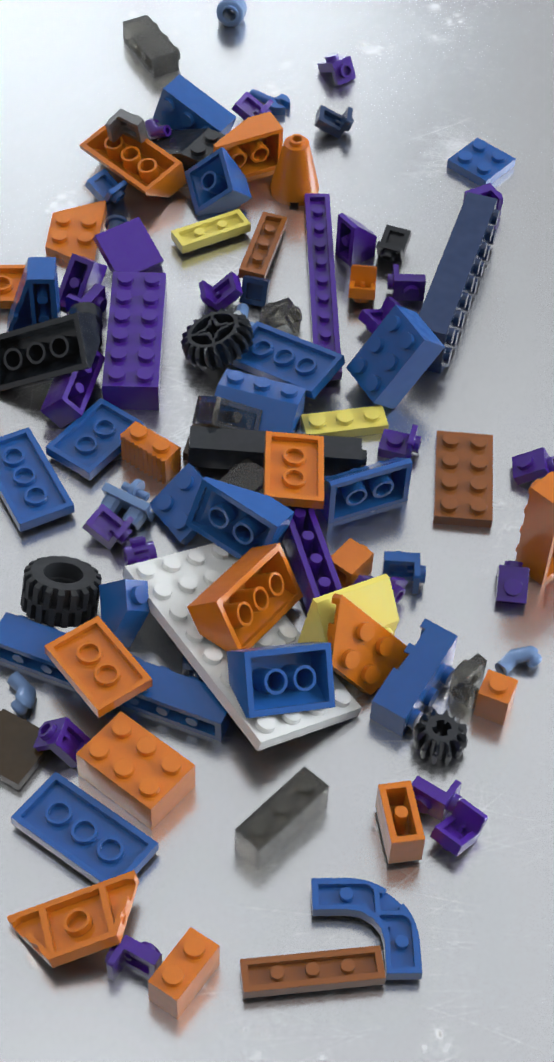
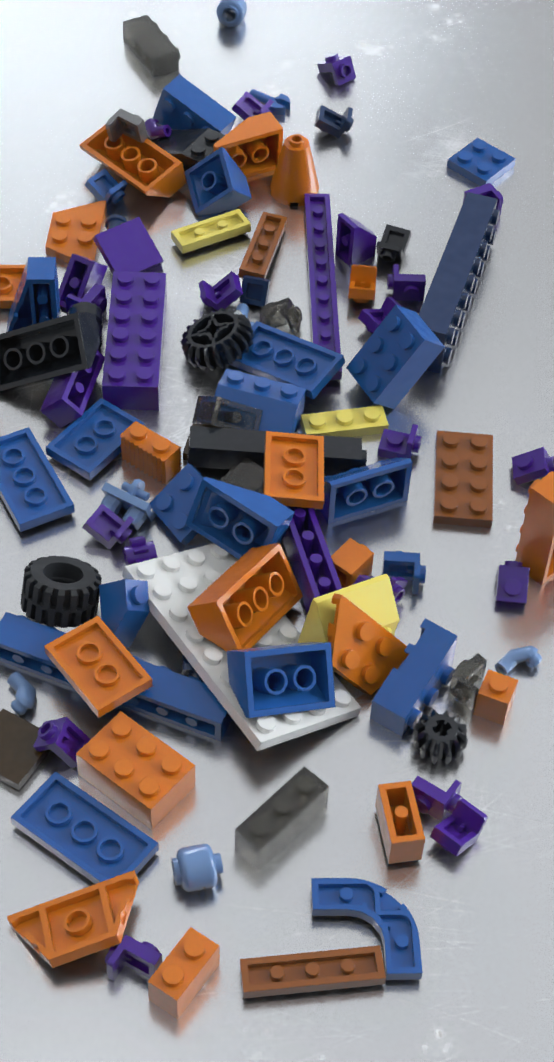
none -> medium blue head [171,843,223,892]

